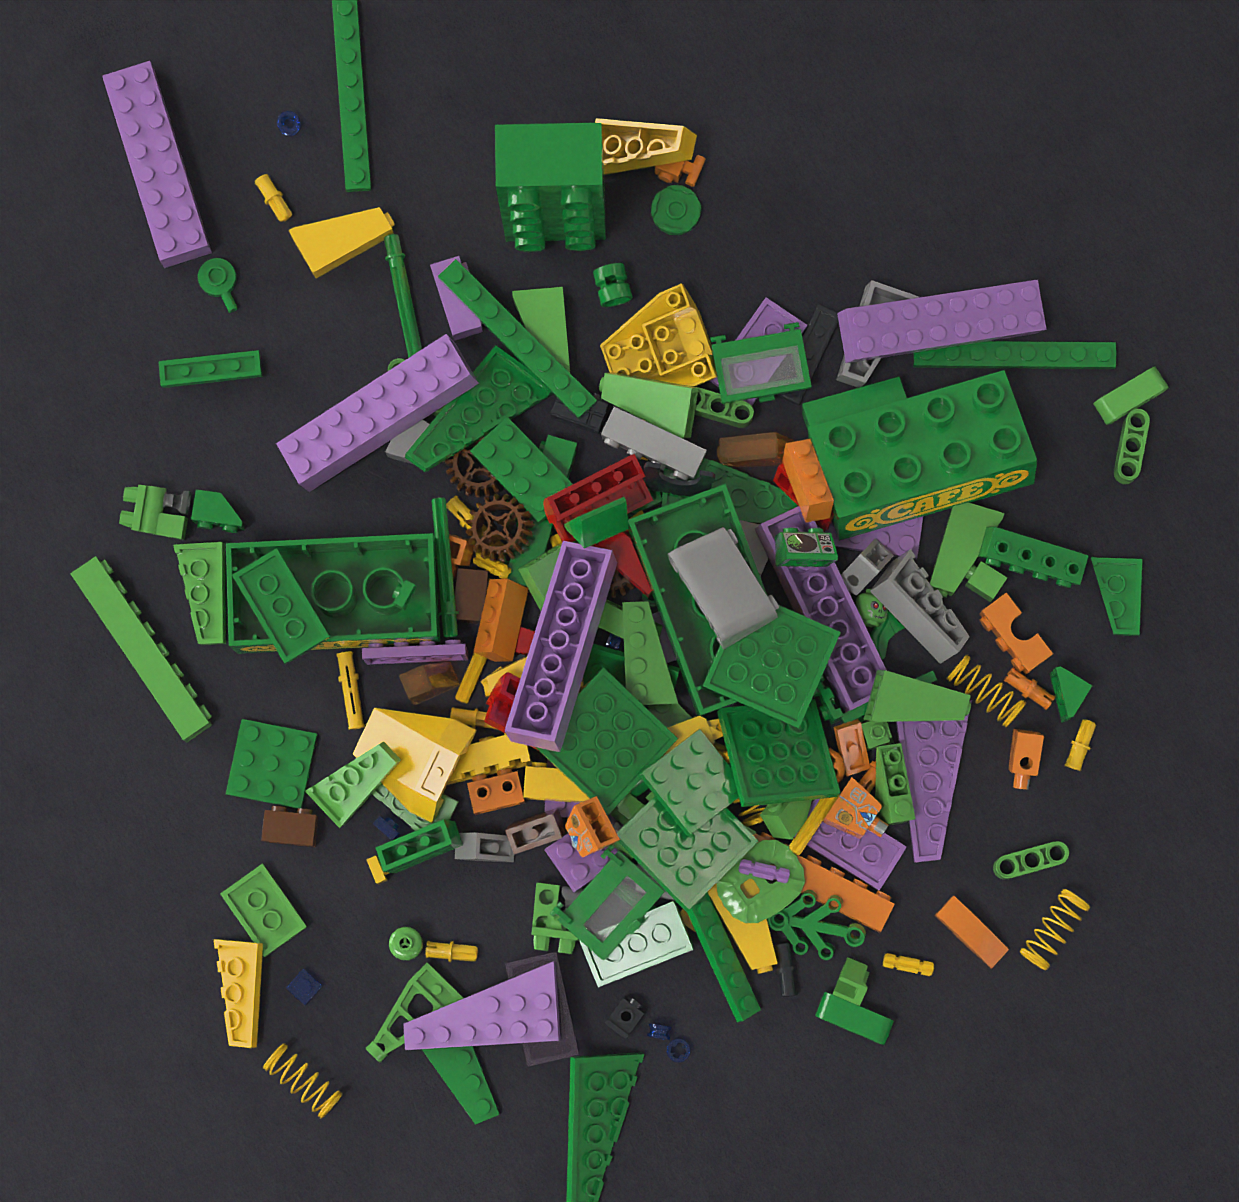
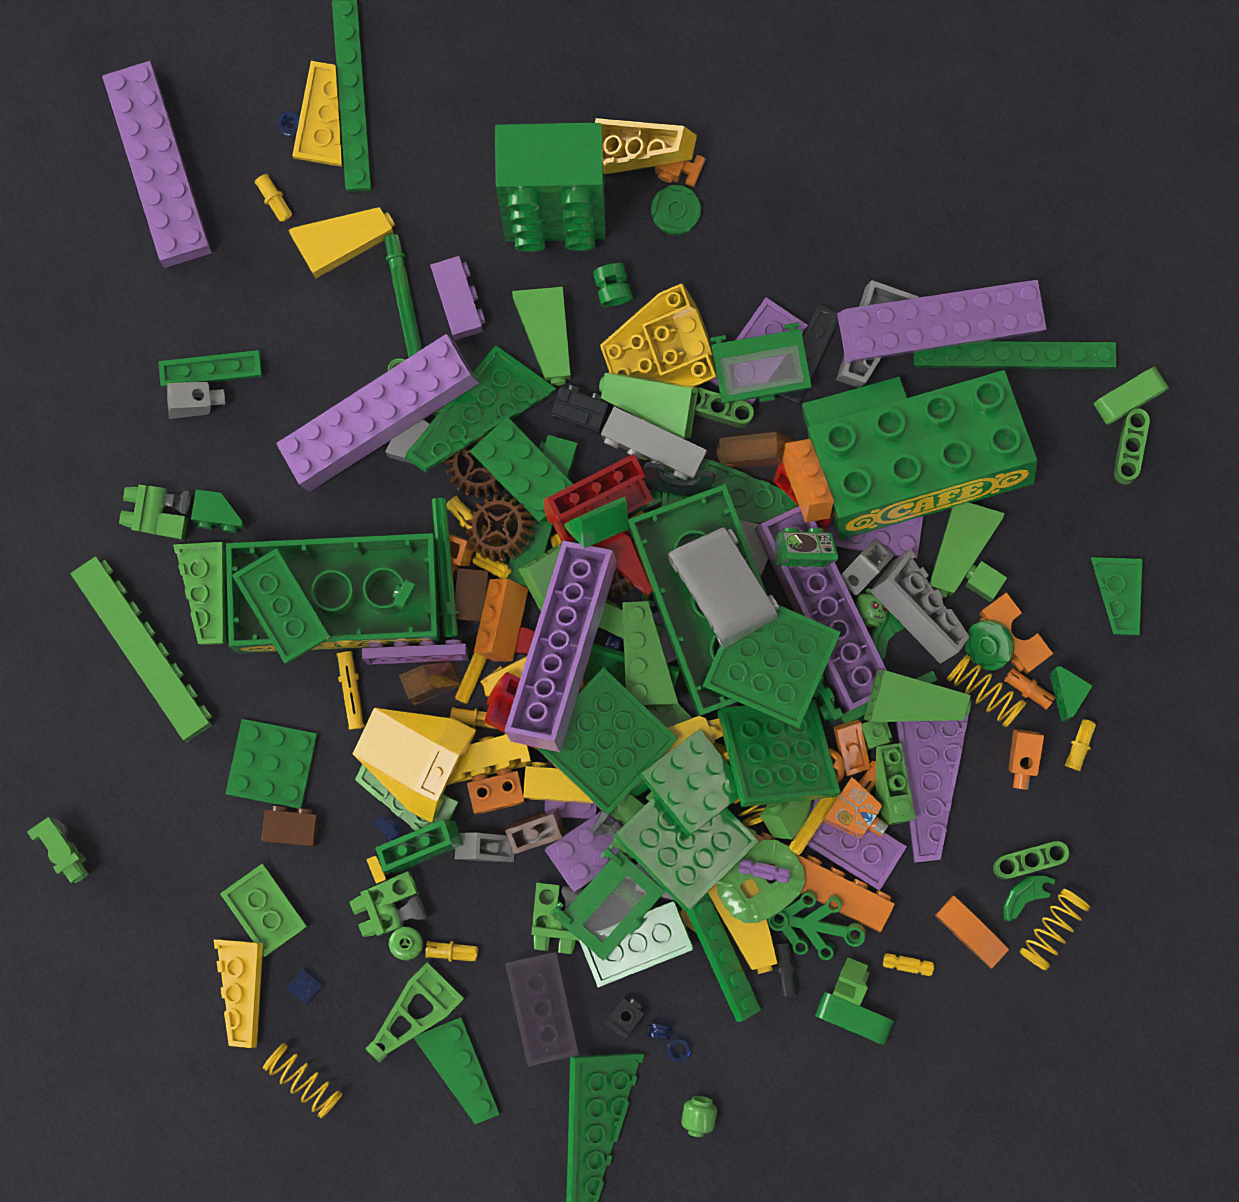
green piece [198,258,238,313] -> none
bright green wing [305,741,401,828] -> none
medium lavender wing [404,961,561,1050] -> none
green plate [438,259,597,419] -> none
orange torso [565,796,620,857] -> none
green brick [978,527,1088,588] -> none
none -> bright green hips [27,817,89,883]
none -> light grey torso [167,382,225,419]
none -> yellow wing [292,61,342,167]
none -> bright green hips [350,871,428,937]
none -> bright green head [681,1096,717,1137]
none -> green tile [965,619,1015,670]
none -> green piece [1003,876,1055,921]

